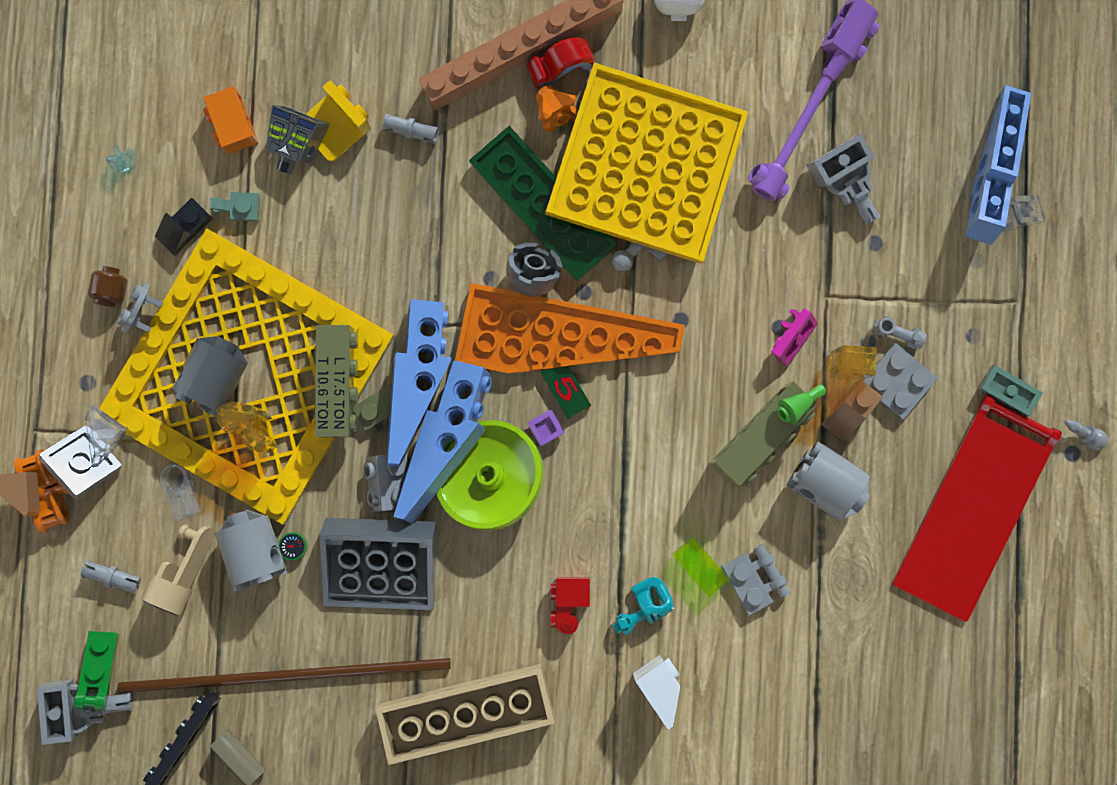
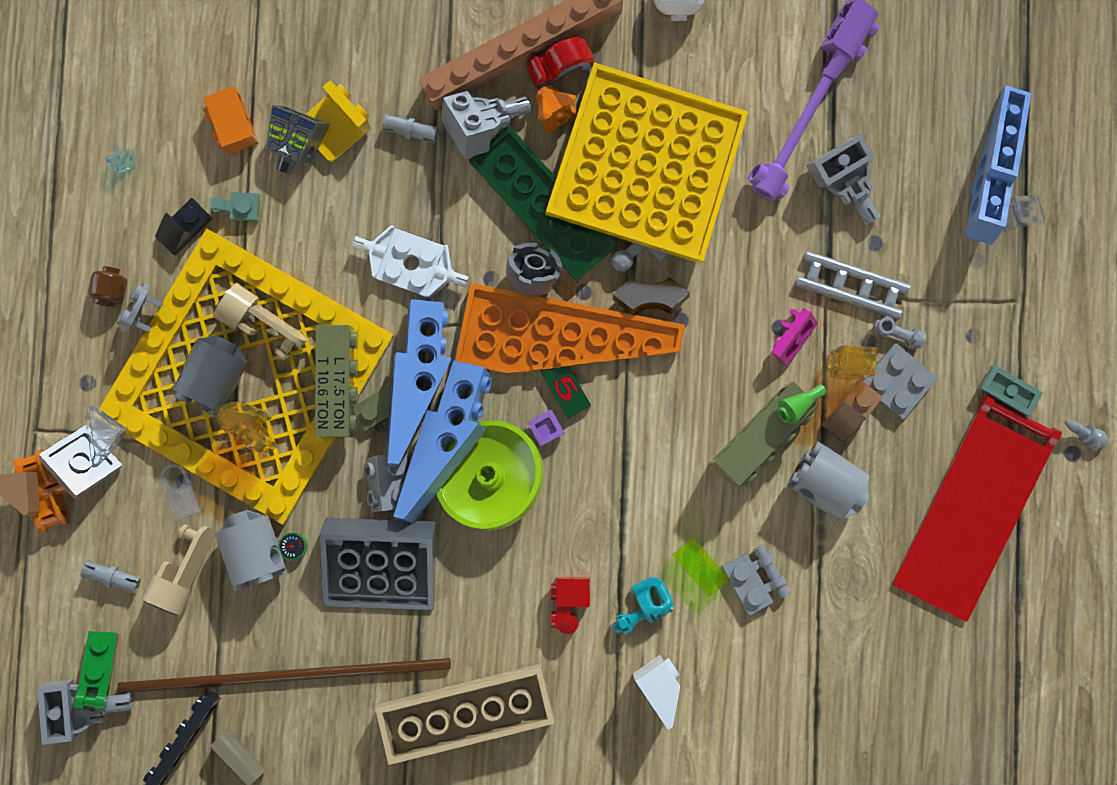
none -> tan piece [213,283,307,360]
none -> white plate [352,225,469,298]
none -> light grey brick [441,91,531,159]
none -> tile [613,277,690,315]
none -> light grey bar [795,251,911,320]

